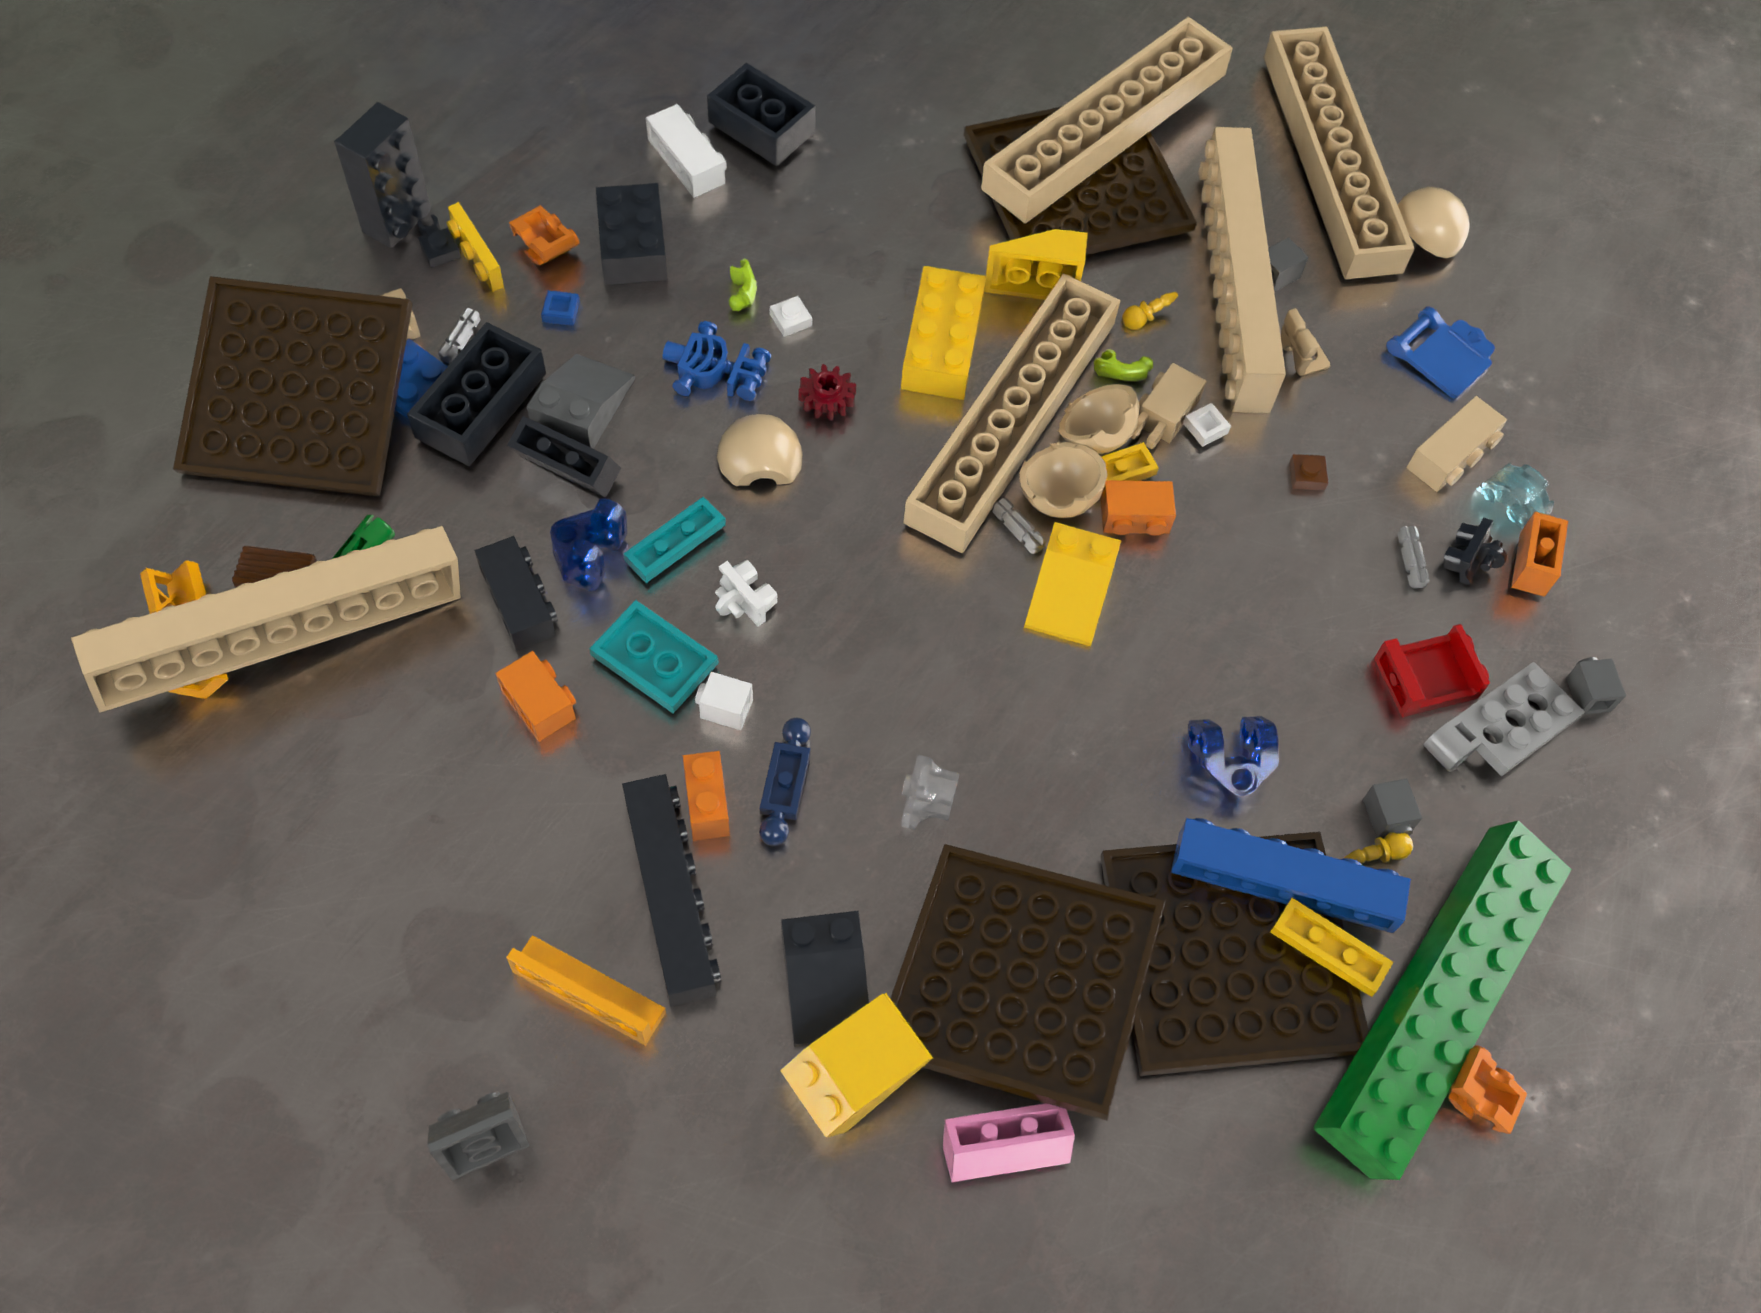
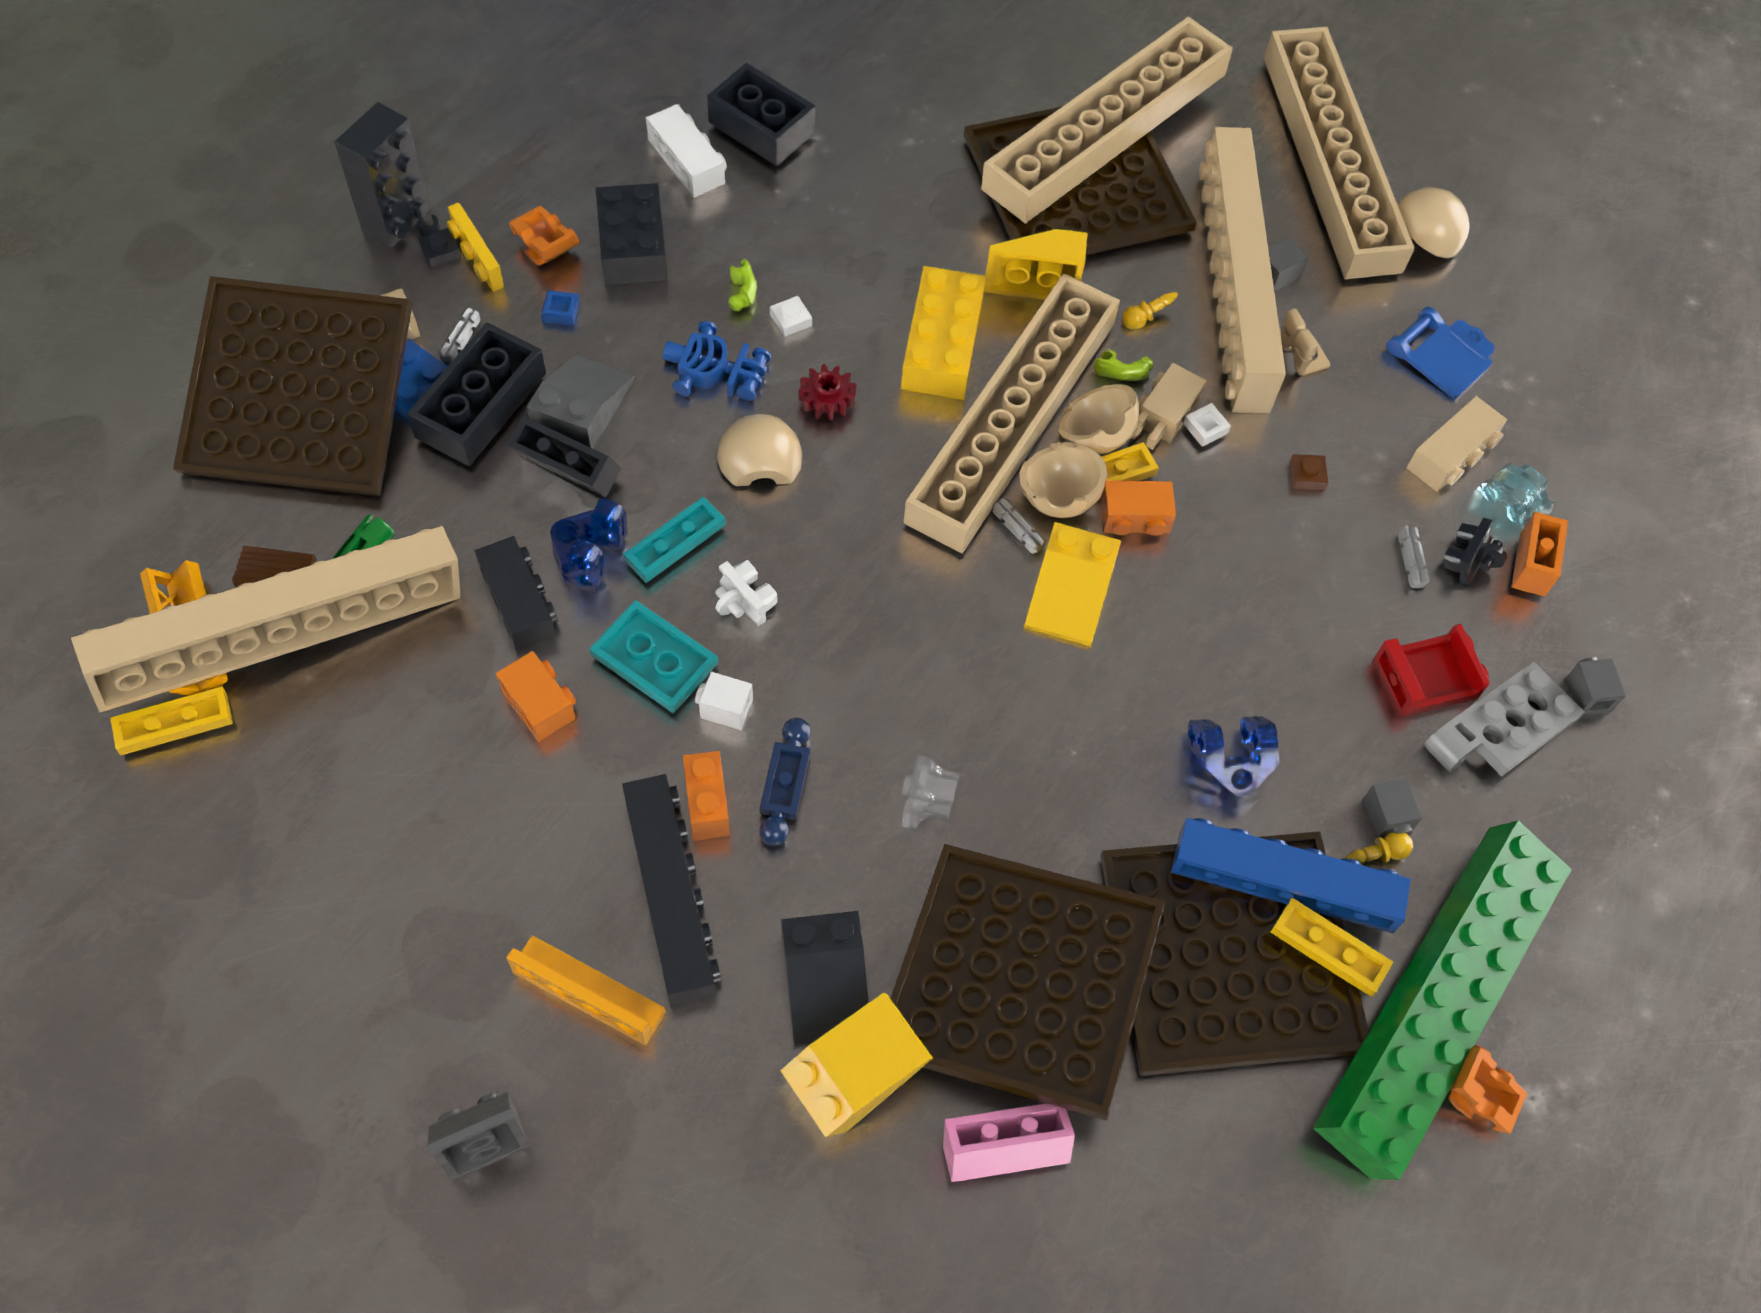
none -> yellow plate [110,686,233,755]

